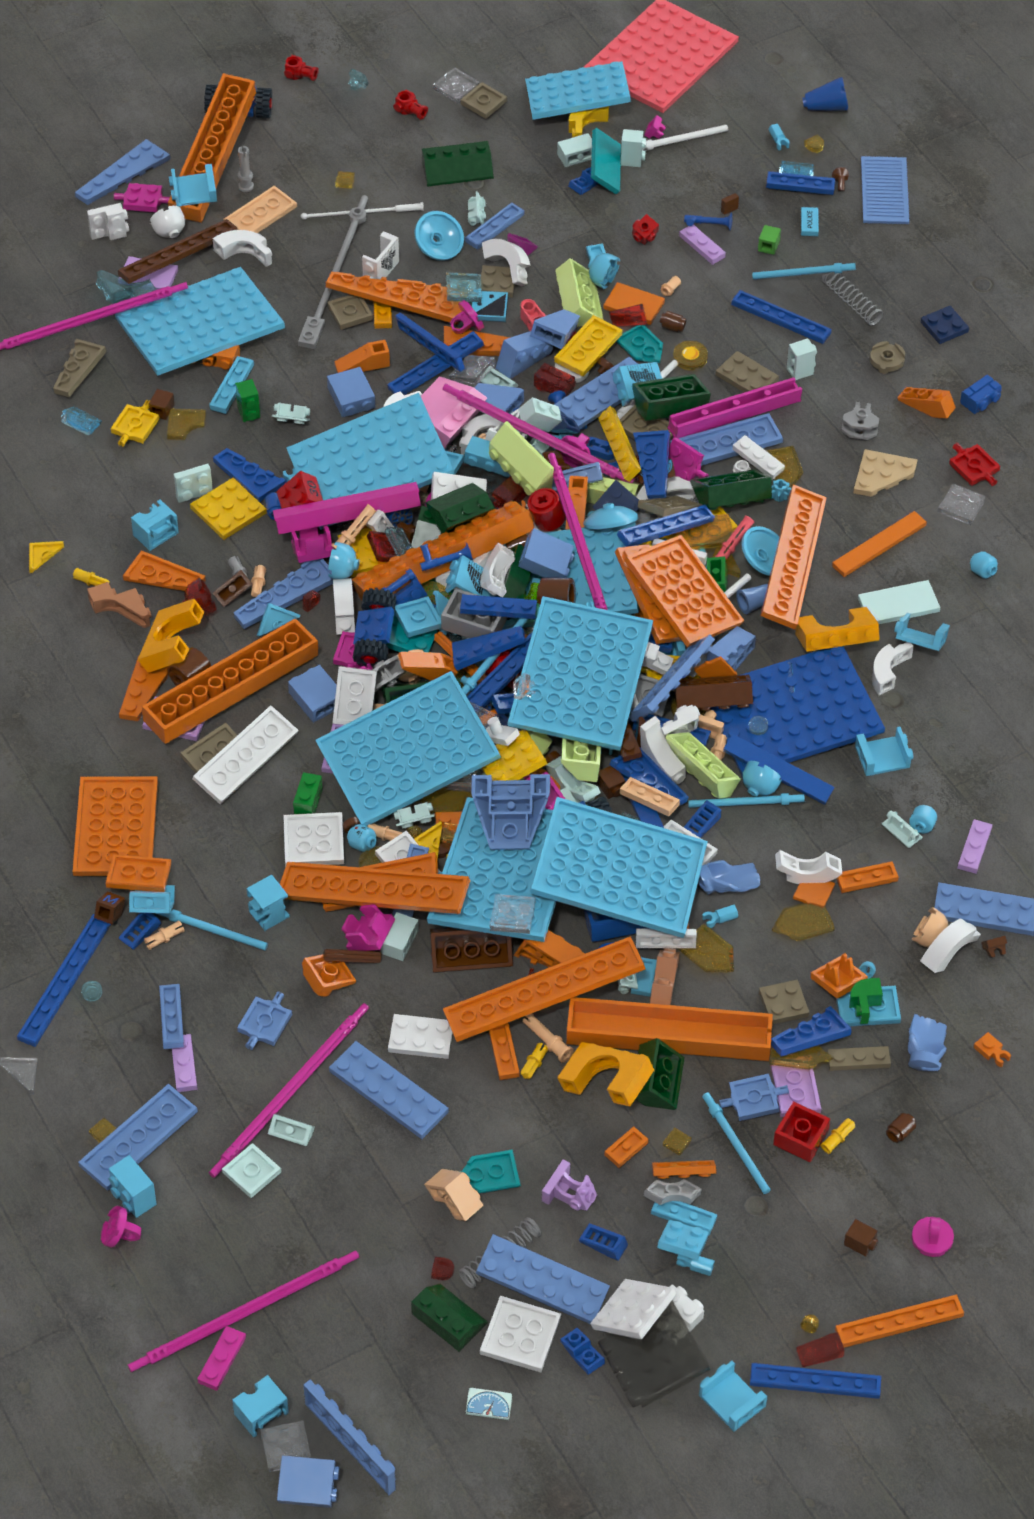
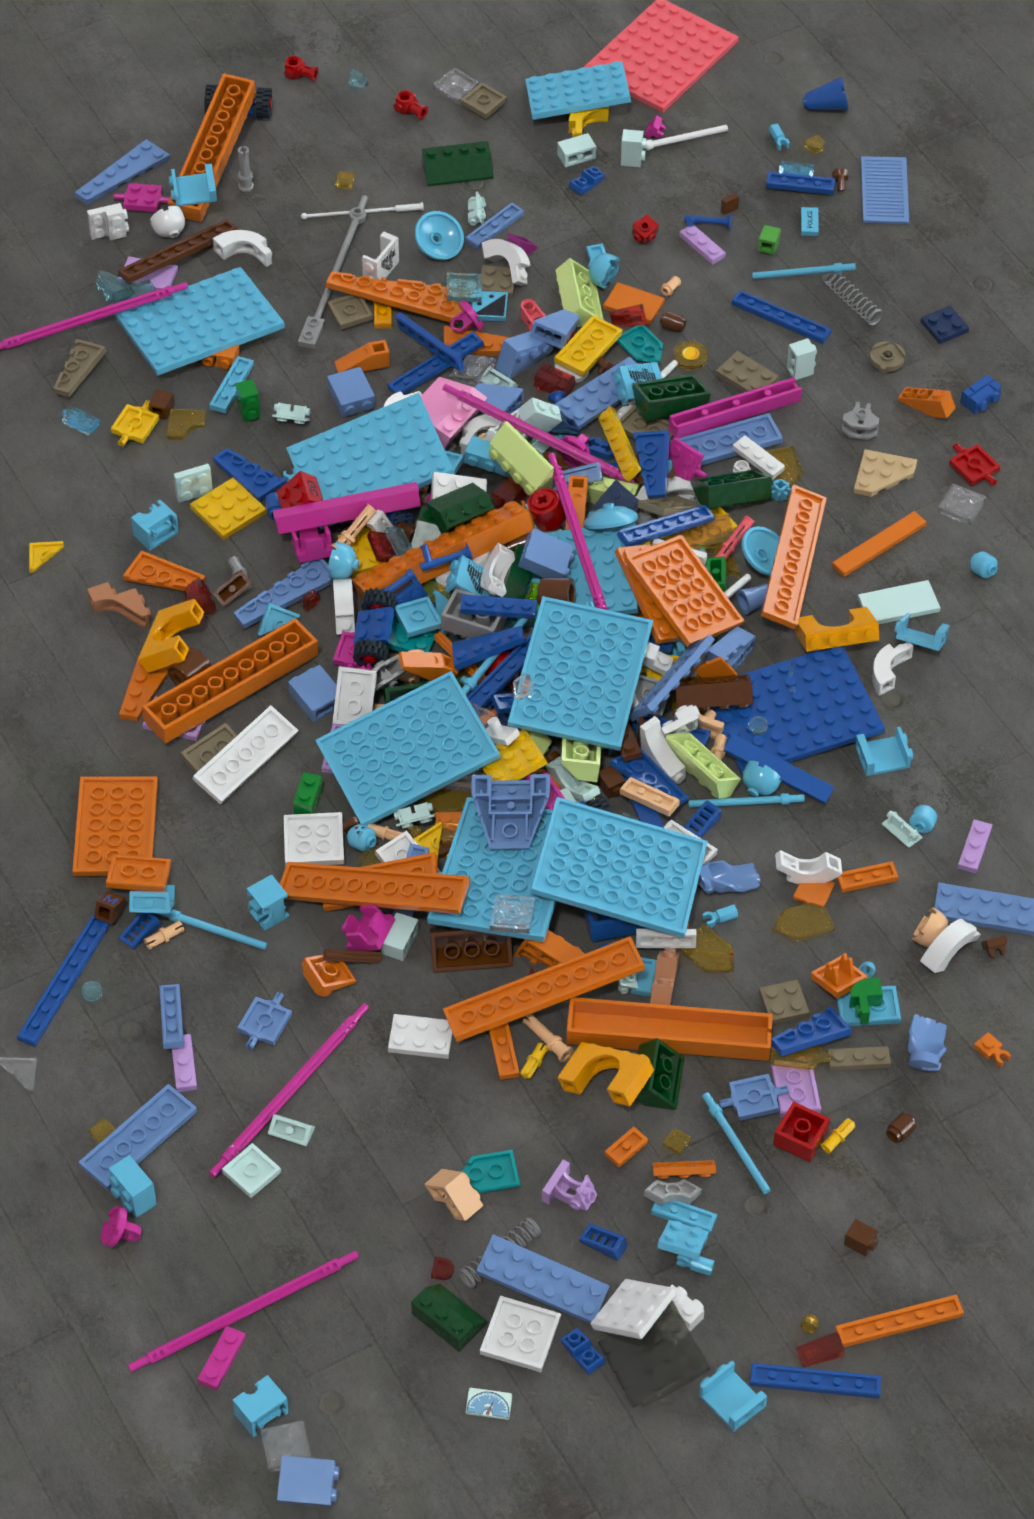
yellow axle [73,568,109,586] -> none
light nougat tile [224,186,297,233] -> none
light nougat axle [251,565,266,597] -> none
medium blue plate [304,1380,396,1495] -> none
medium blue plate [329,1041,449,1139] -> none
teal tile [591,128,621,194] -> none
dark pink tile [911,1217,954,1257] -> none

